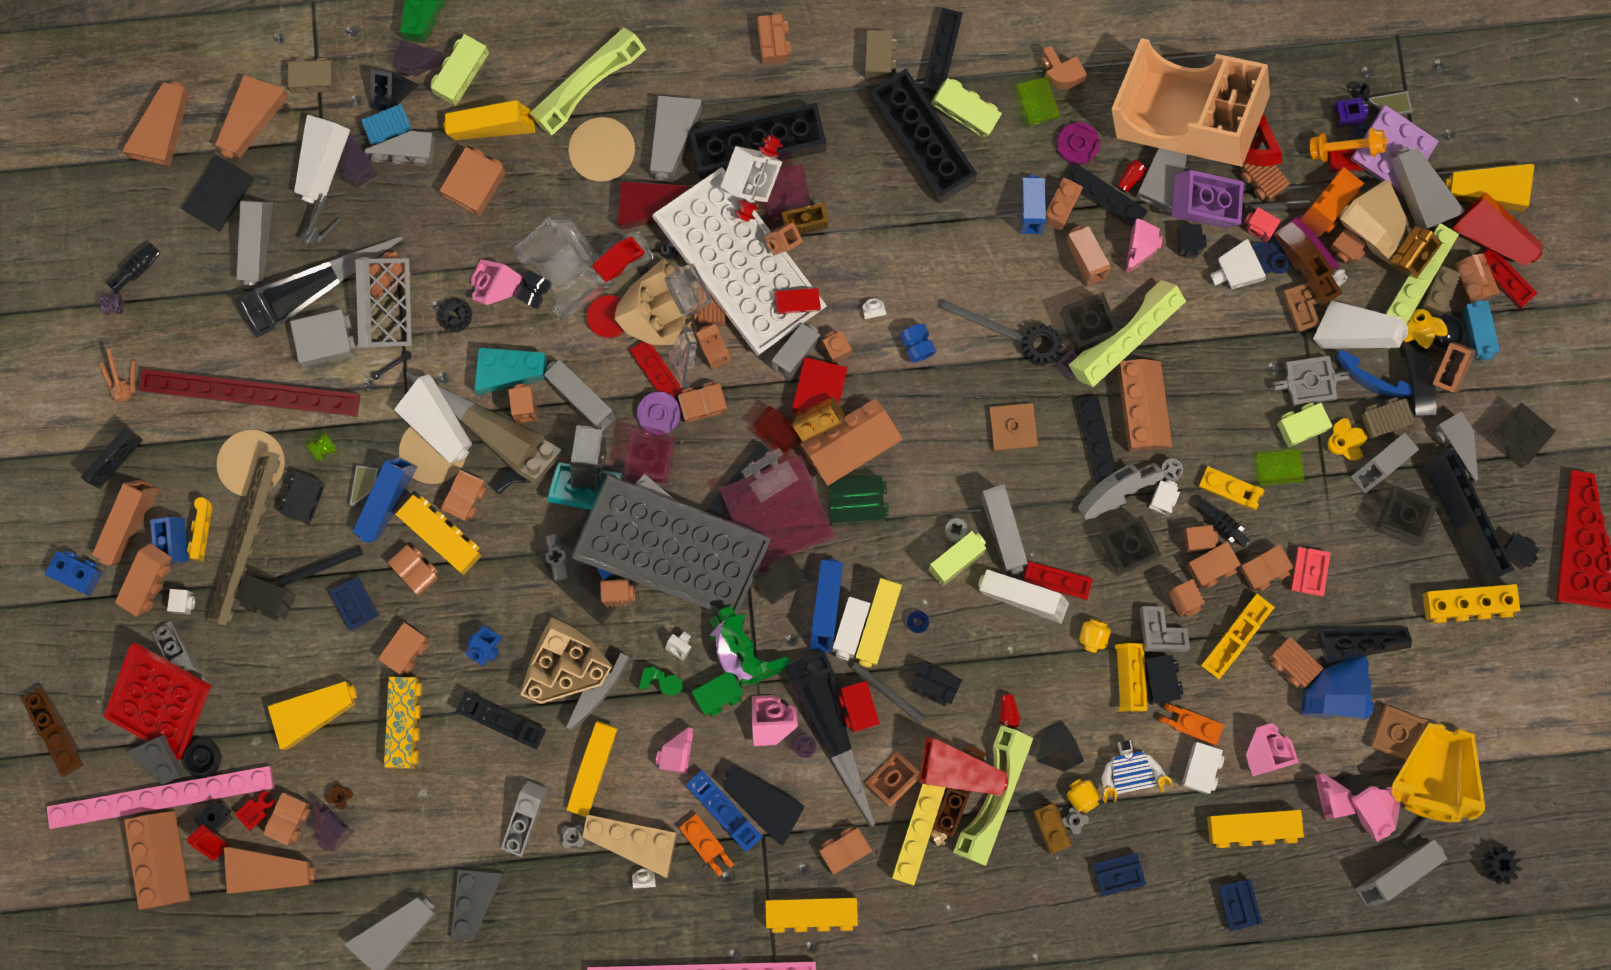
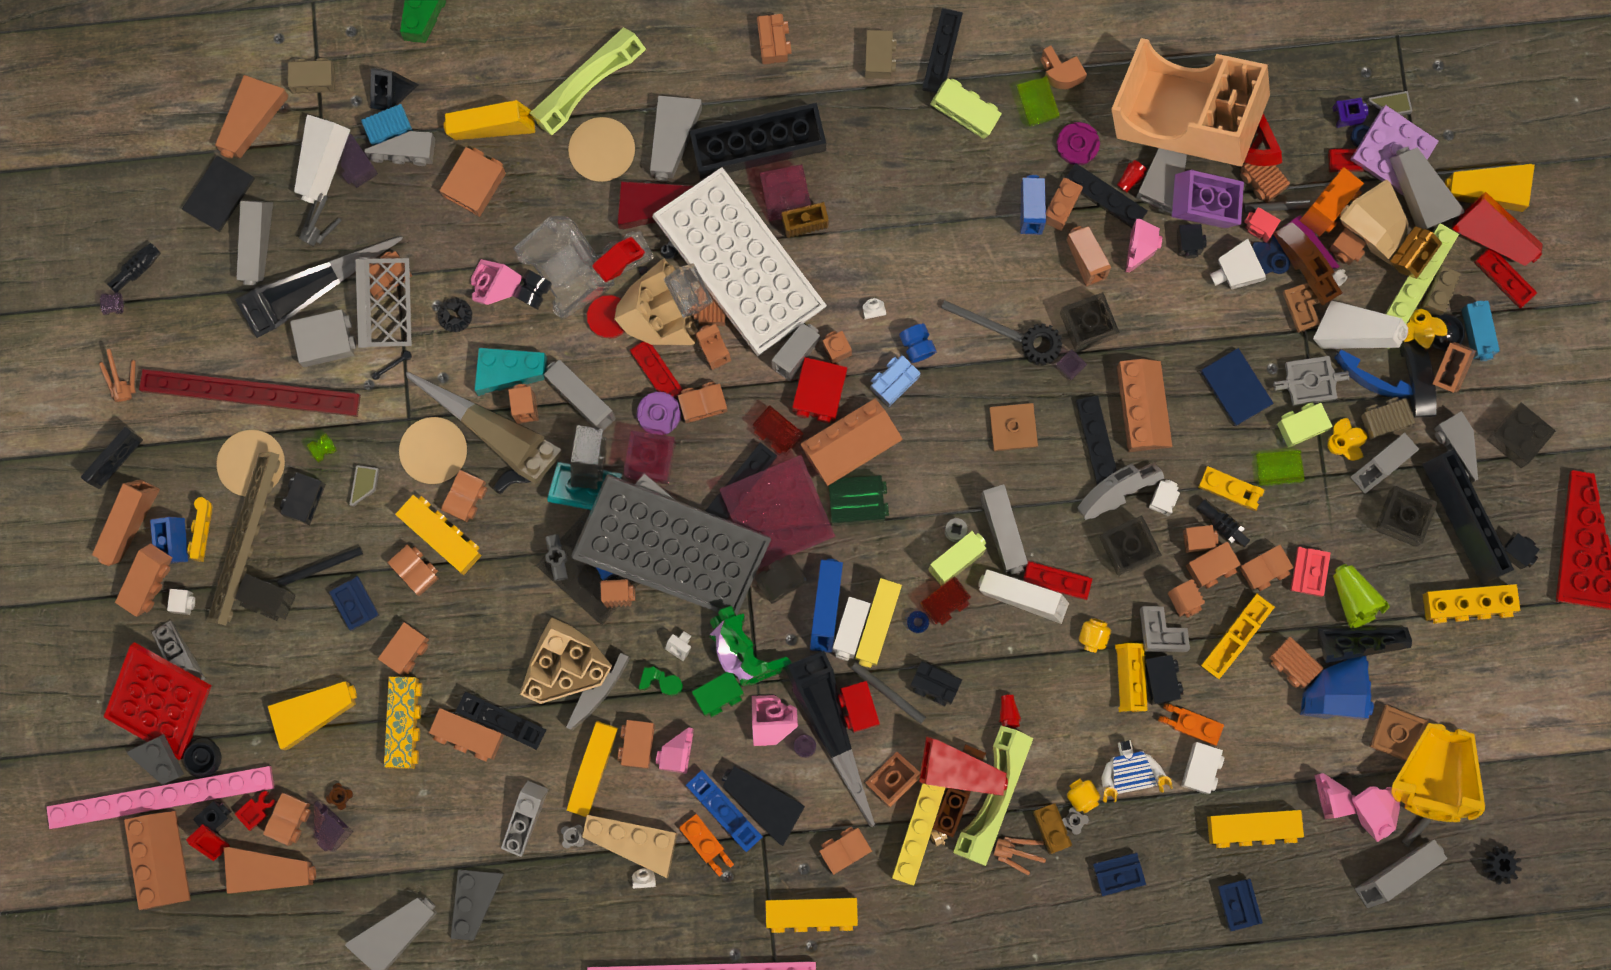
reddish brown slope [22,687,84,777] -> none
blue brick [44,550,103,596] -> none
nougat slope [123,82,189,166] -> none
blue slope [353,457,418,543] -> none
clear purple slope [392,40,445,77] -> none
white slope [394,375,472,463] -> none
yellowish green brick [431,34,489,107] -> none
blue brick [465,626,502,667] -> none
clear wing [668,327,697,388] -> none
white brick [721,135,783,222] -> none
clear plate [741,448,799,503] -> none
nougat brick [764,222,803,256] -> none
red tile [774,288,821,315] -> none
pearl gold brick [792,397,845,442] -> none
black brick [869,69,977,204] -> none
black slope [1036,722,1084,772] -> none
yellowish green arch [1069,280,1186,387] -> none
light grey wheel [1160,458,1183,482] -> none
bright pink slope [1246,723,1299,776] -> none
light orange piece [1308,127,1389,162] -> none
black hinge [1352,82,1370,101] -> none
nougat brick [1454,253,1500,303] -> none
none -> nougat brick [429,708,504,762]
none -> nougat brick [618,720,655,769]
none -> light blue brick [870,356,921,407]
none -> clear red brick [919,576,971,626]
none -> nougat plant [994,836,1046,875]
none -> dark blue tile [1200,348,1274,427]
none -> lime cone [1333,564,1390,628]

